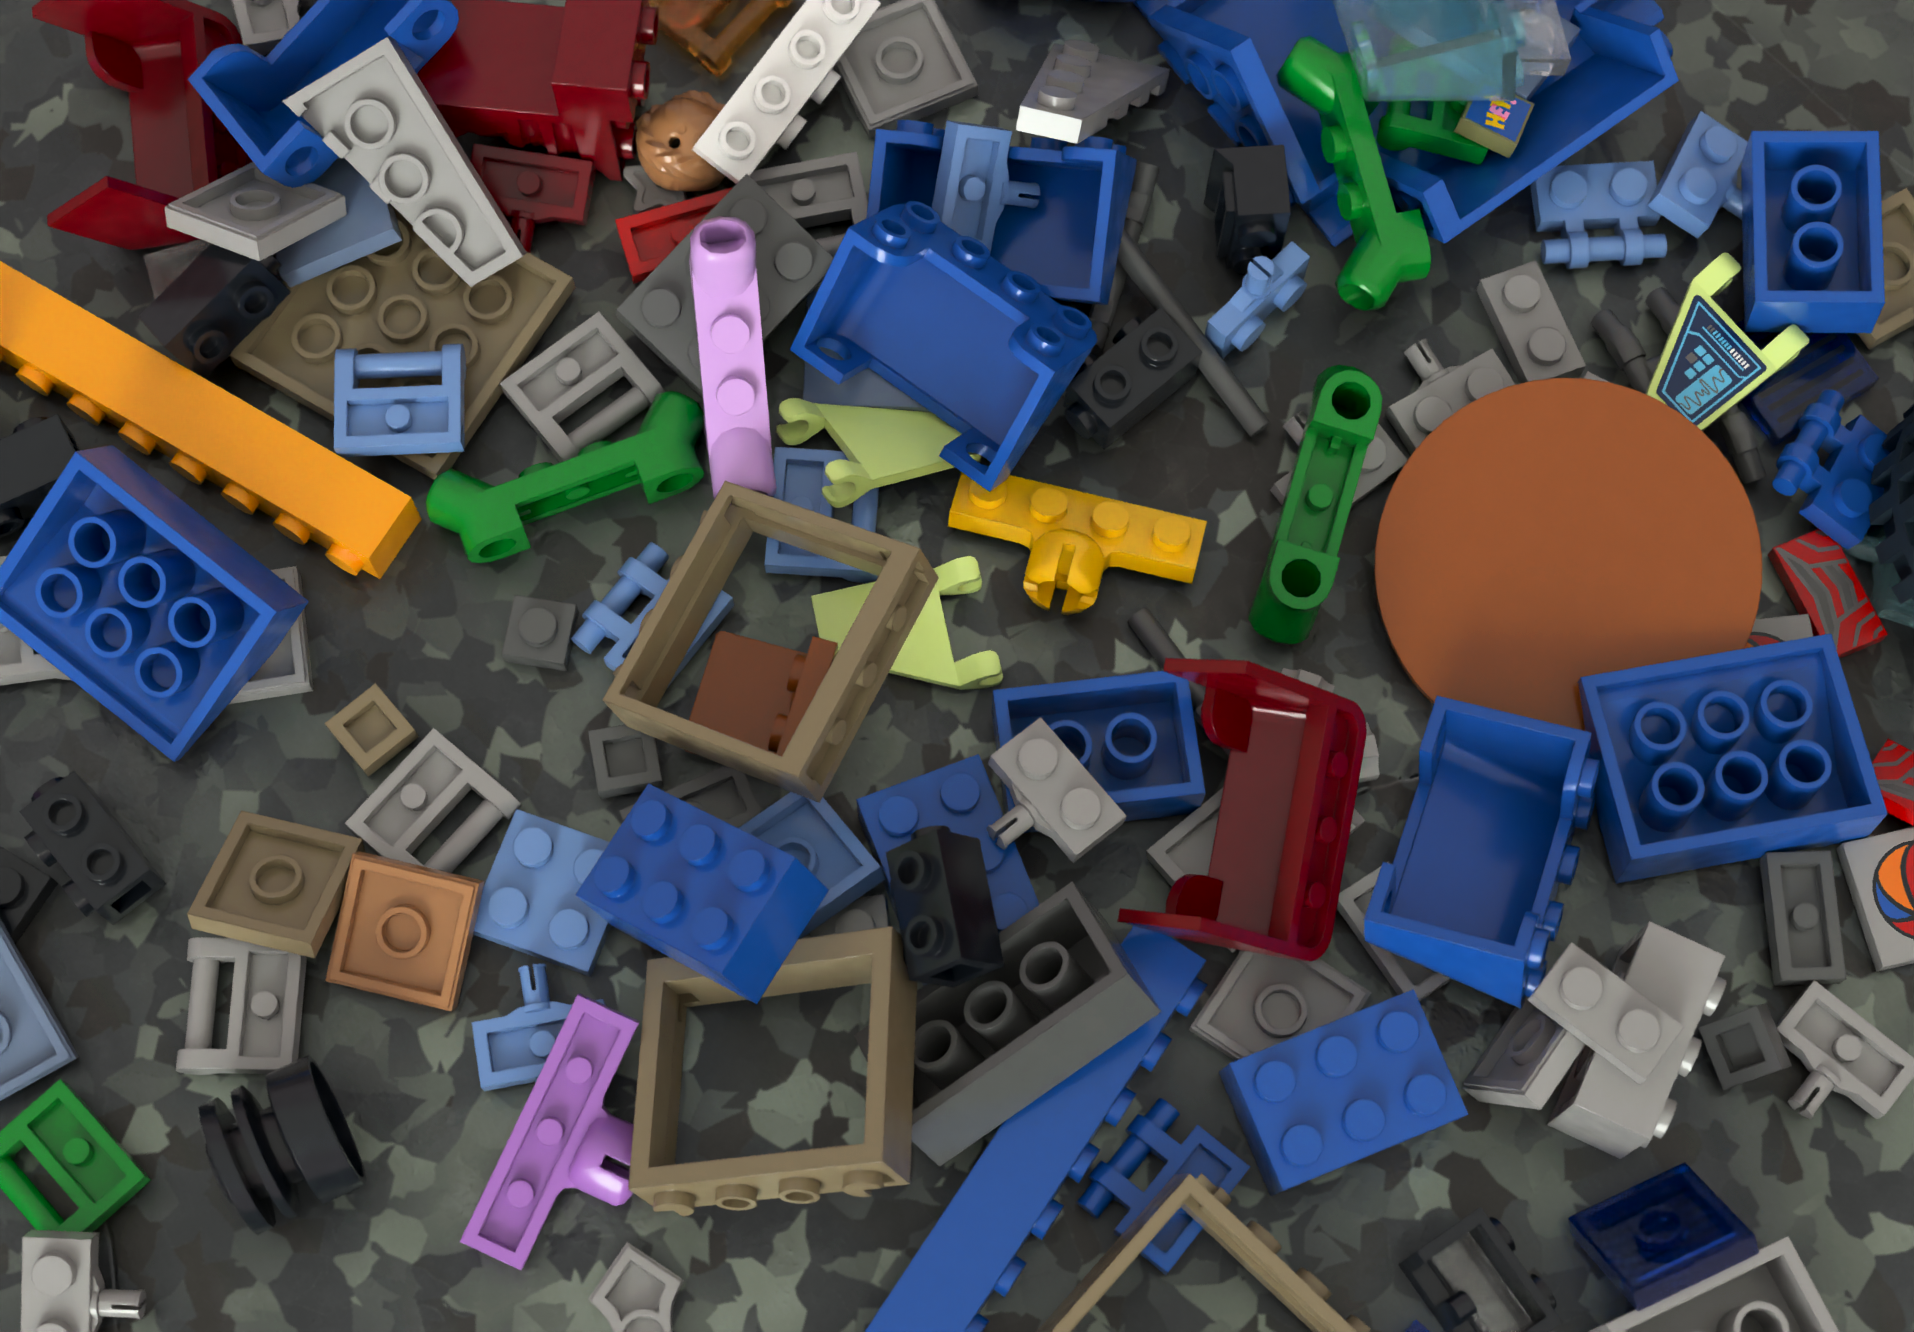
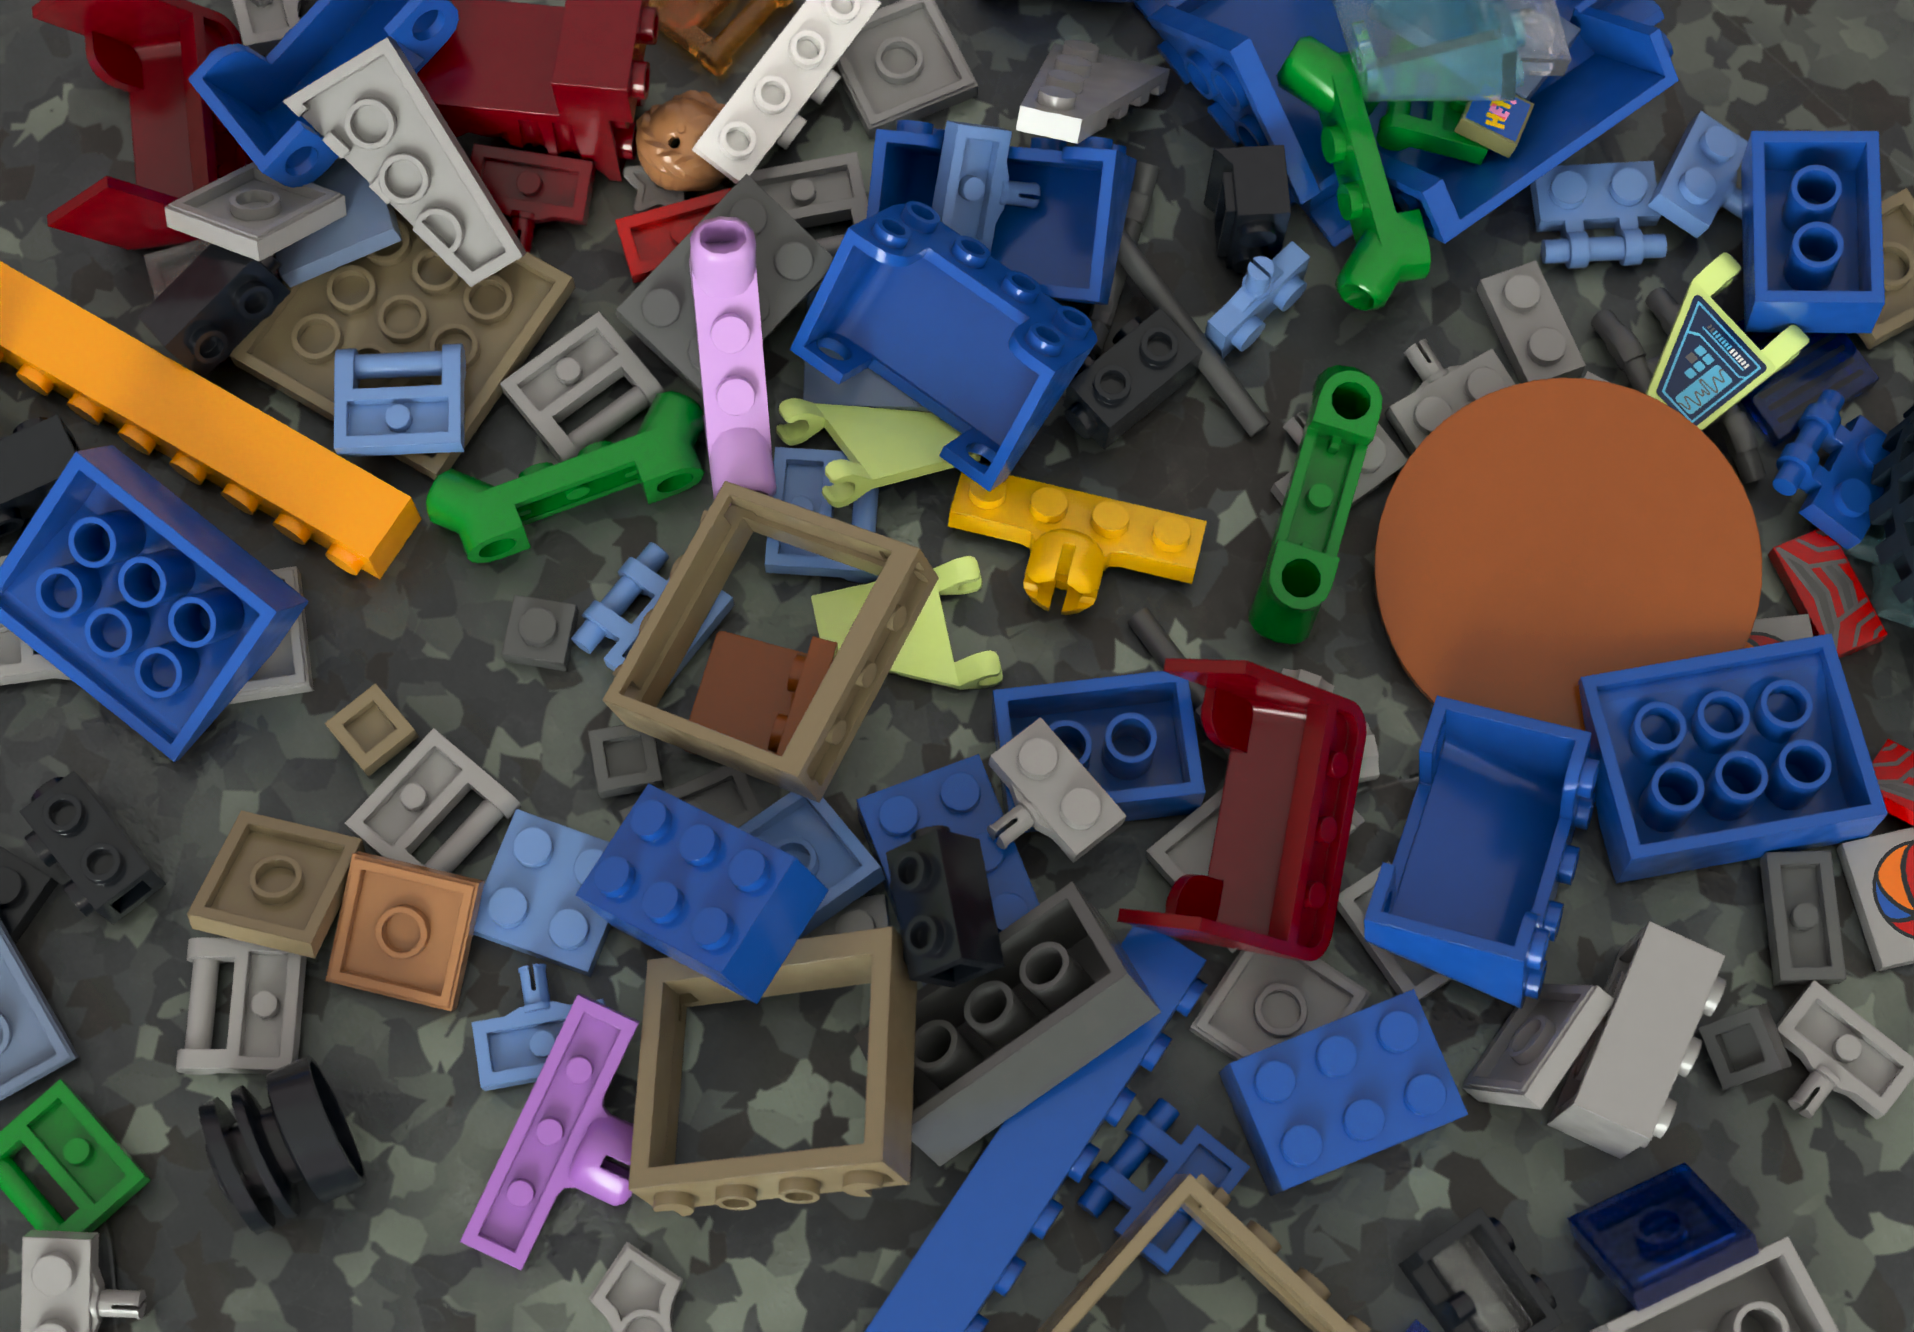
light grey plate [1527,942,1685,1085] -> none

